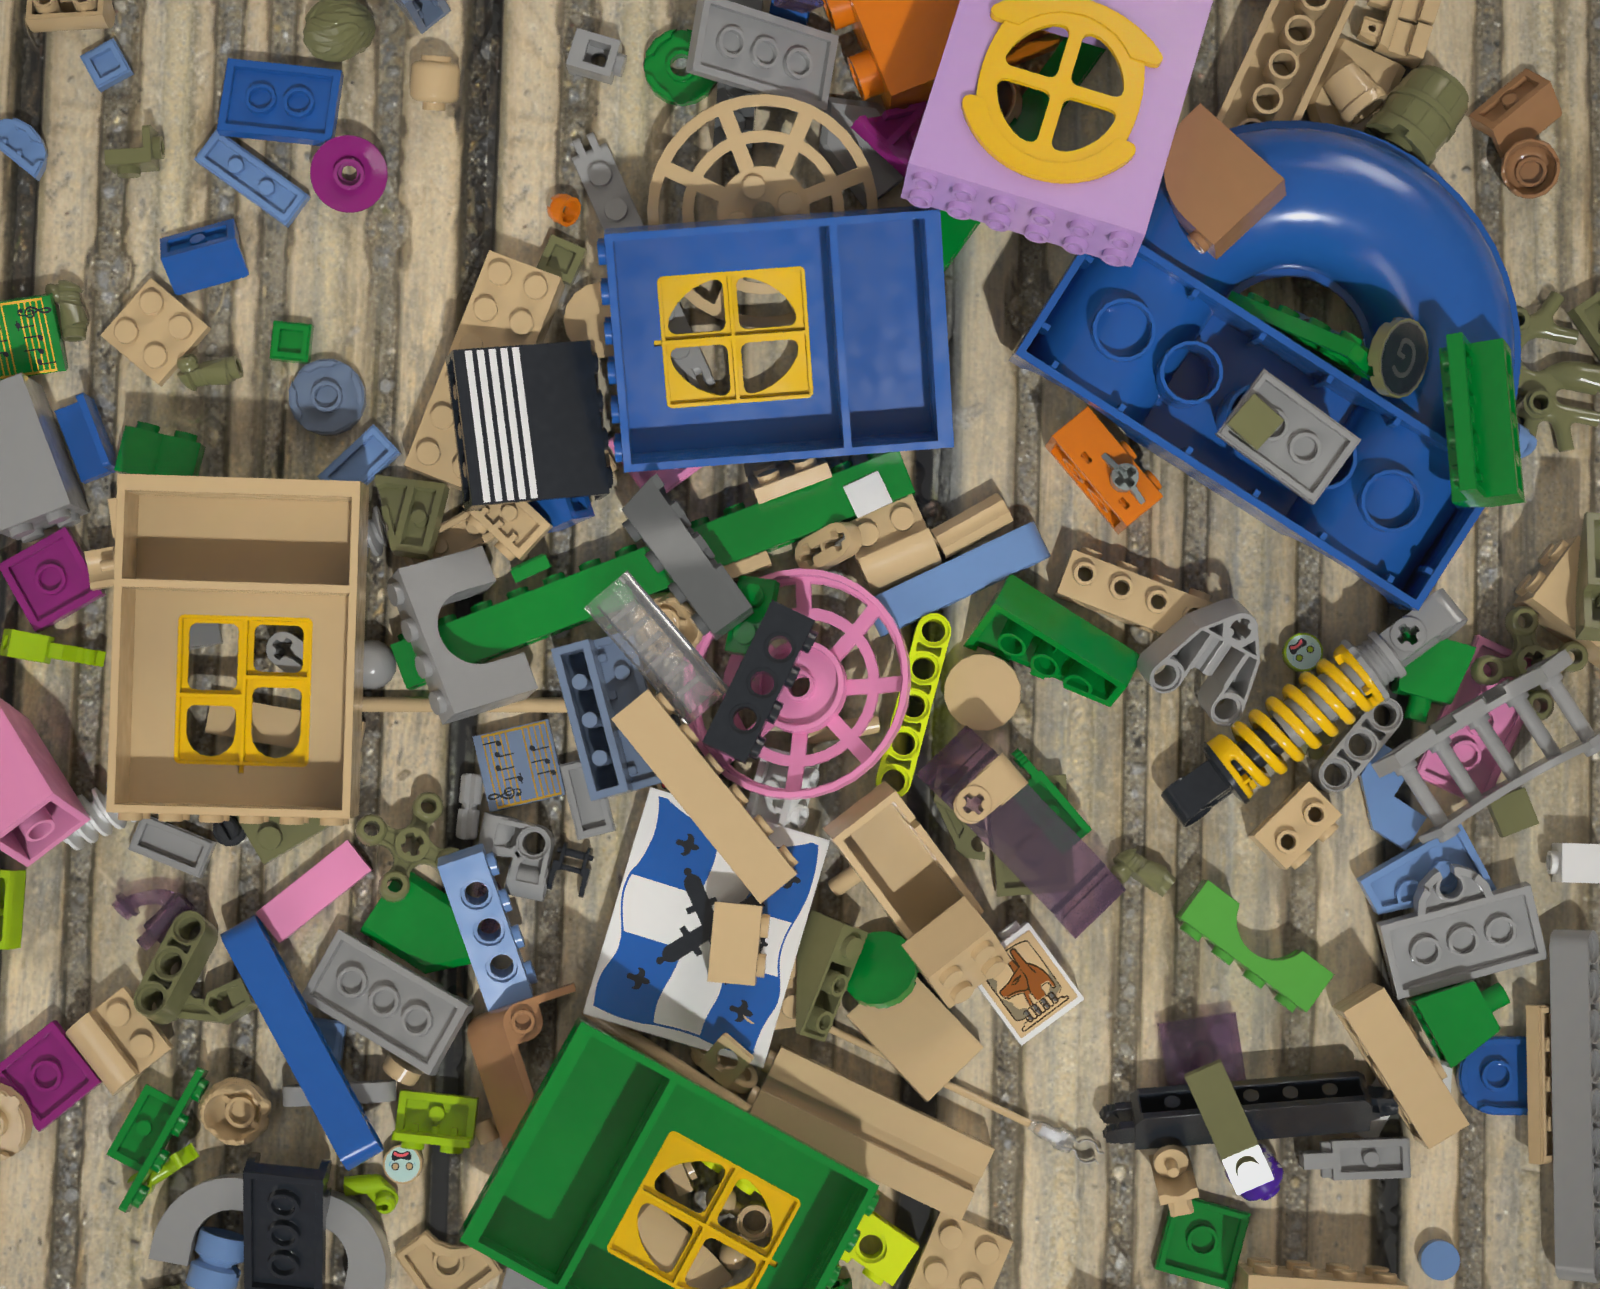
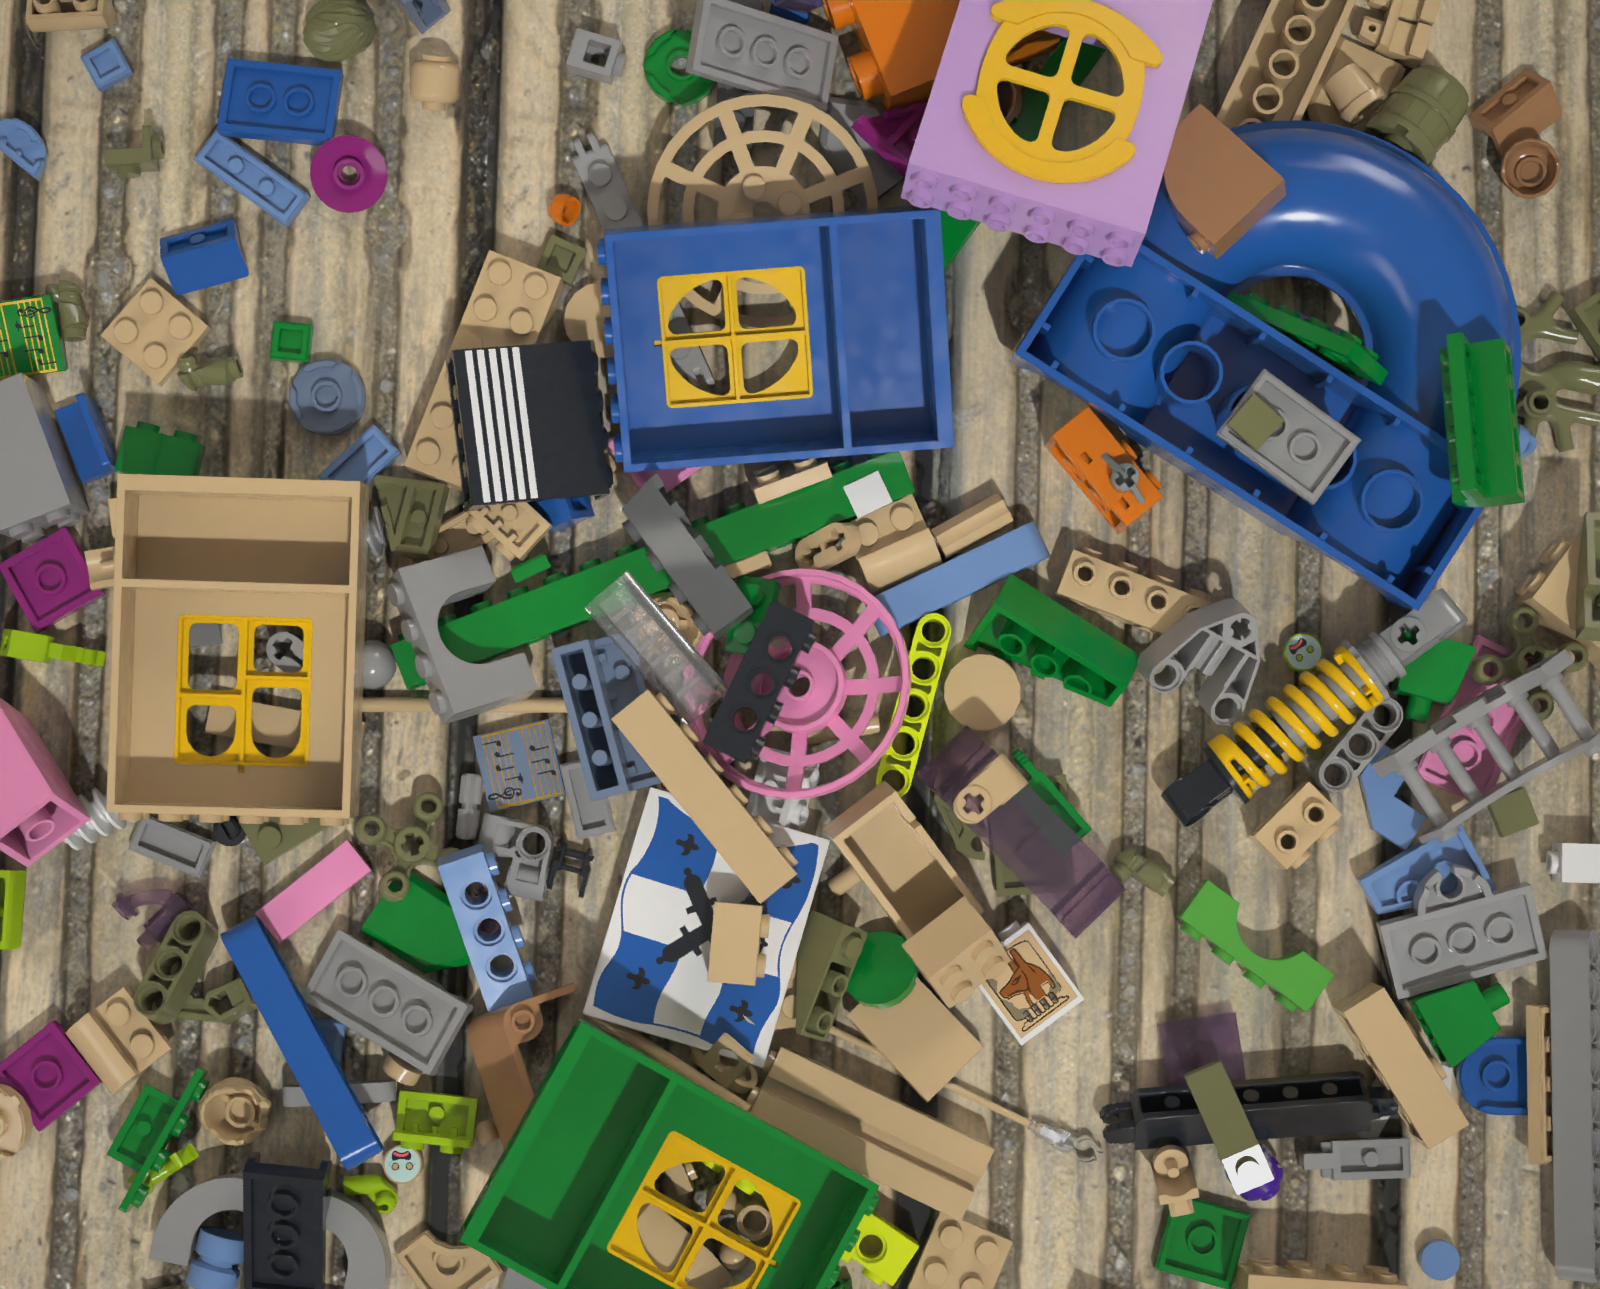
tile [1368,317,1428,398] -> none

